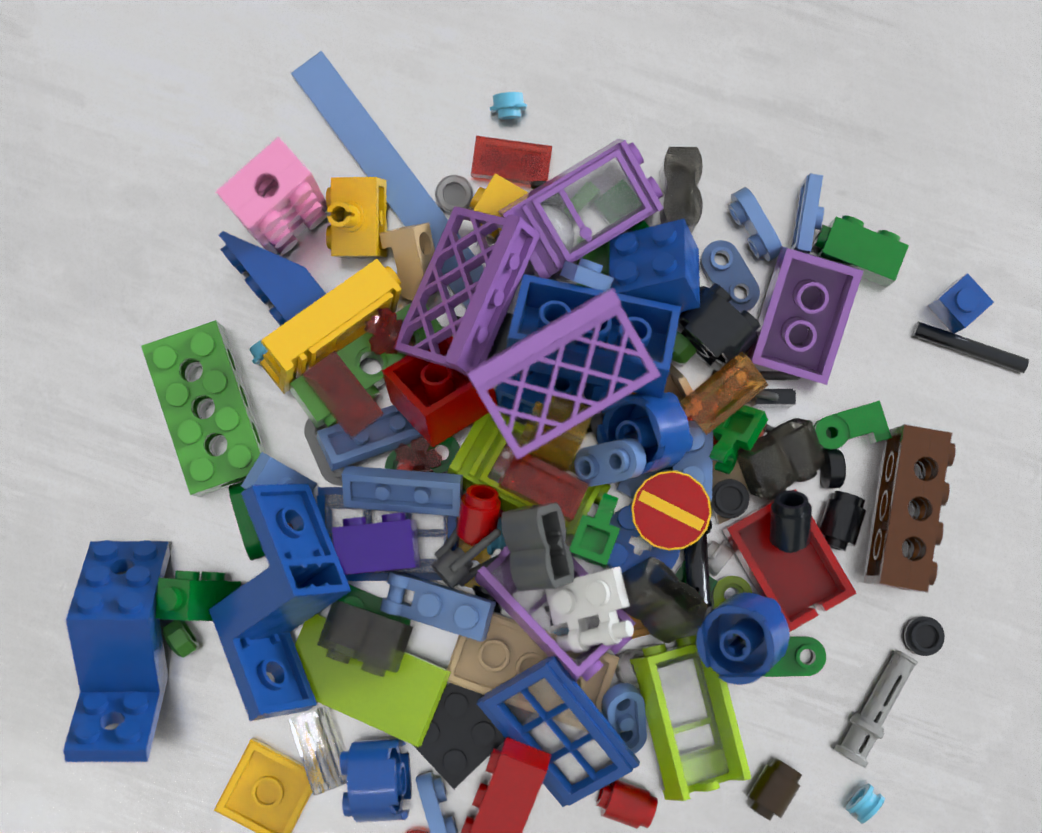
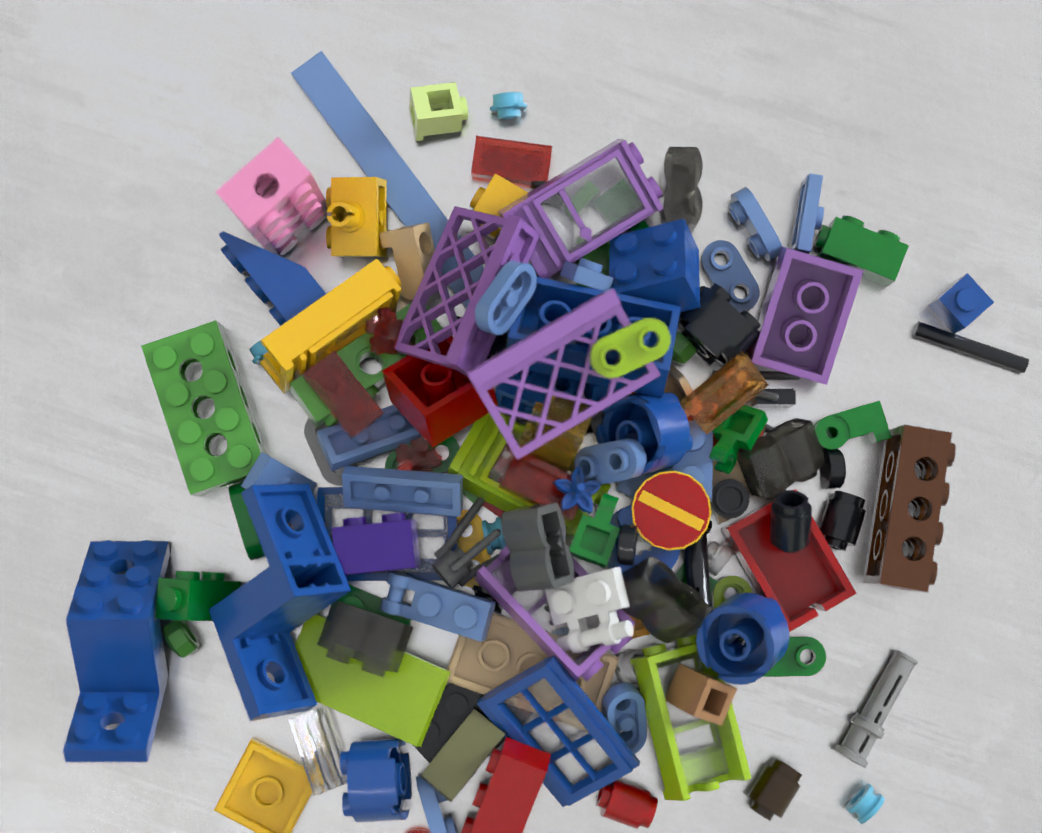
light grey tile [435,175,474,215] -> none
red brick [456,484,501,546] -> none
black plate [904,616,945,656] -> none
none -> yellowish green brick [409,82,468,141]
none -> olive slope [420,709,505,802]
none -> medium blue plate [475,261,537,335]
none -> blue plant [553,466,601,514]
none -> lime plate [589,318,671,378]
none -> black tile [617,524,638,566]
none -> medium nougat brick [665,663,737,726]

